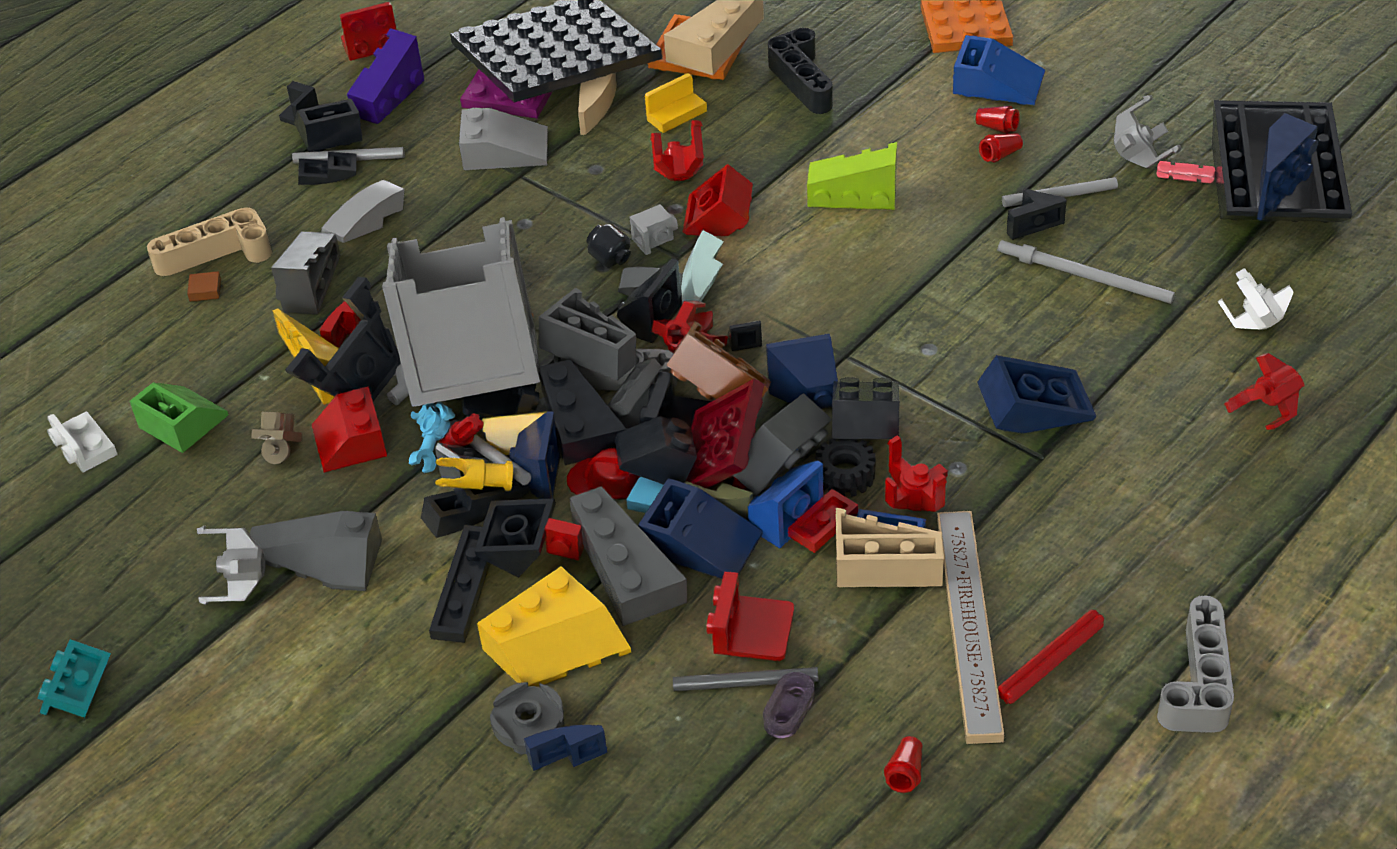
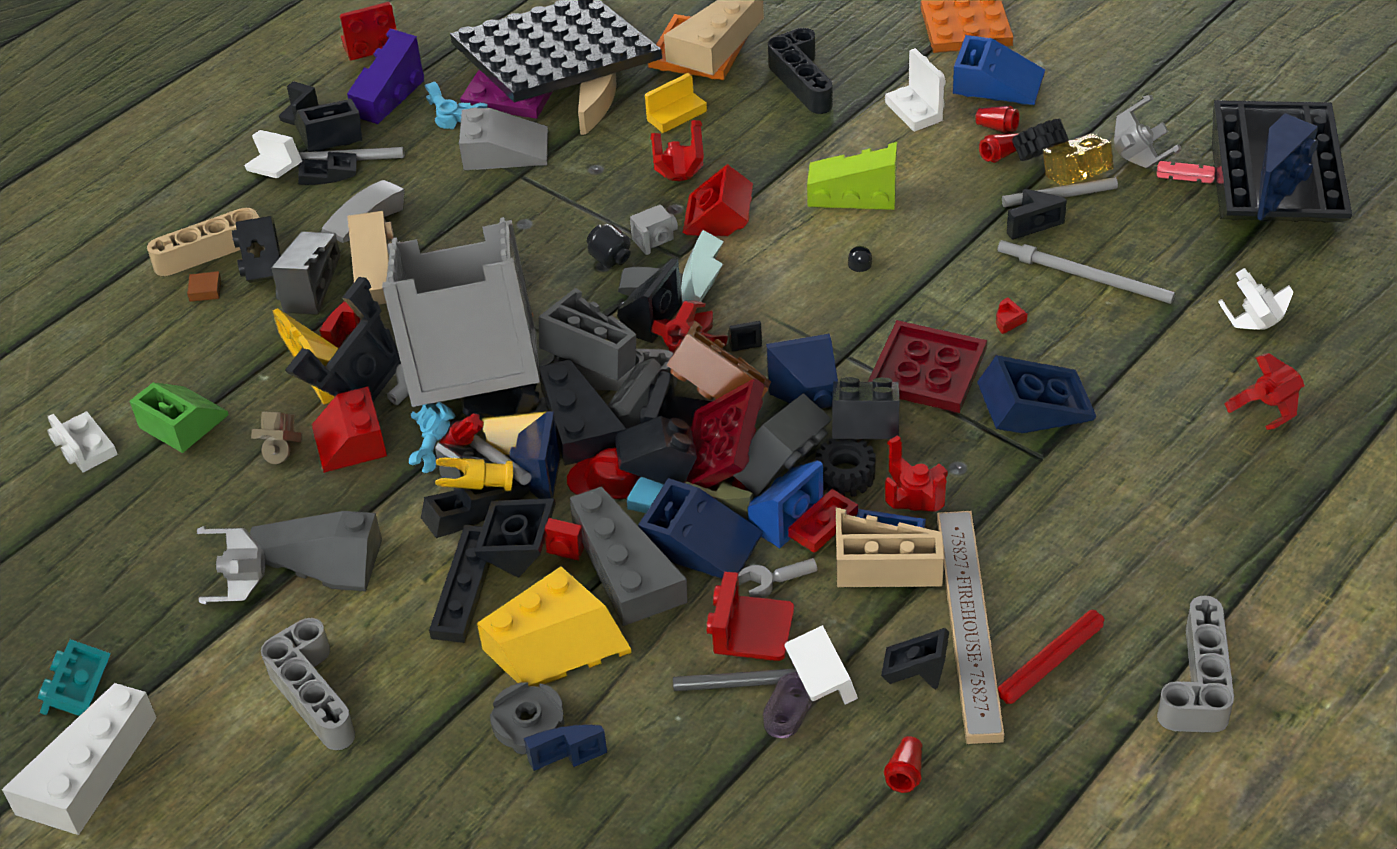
none -> white wedge [2,683,156,835]
none -> black brick [232,216,281,283]
none -> white panel [244,130,302,178]
none -> light grey beam [261,618,355,750]
none -> tan wedge [347,211,394,304]
none -> medium azure piece [425,82,488,129]
none -> light grey piece [738,558,817,598]
none -> white panel [785,625,858,704]
none -> black hinge [848,245,872,272]
none -> dark red plate [868,320,987,413]
none -> black slope [881,628,949,690]
none -> white bracket [885,48,946,132]
none -> red tile [996,297,1028,334]
none -> black tyre [1012,118,1069,161]
none -> clear yellow brick [1043,133,1114,186]

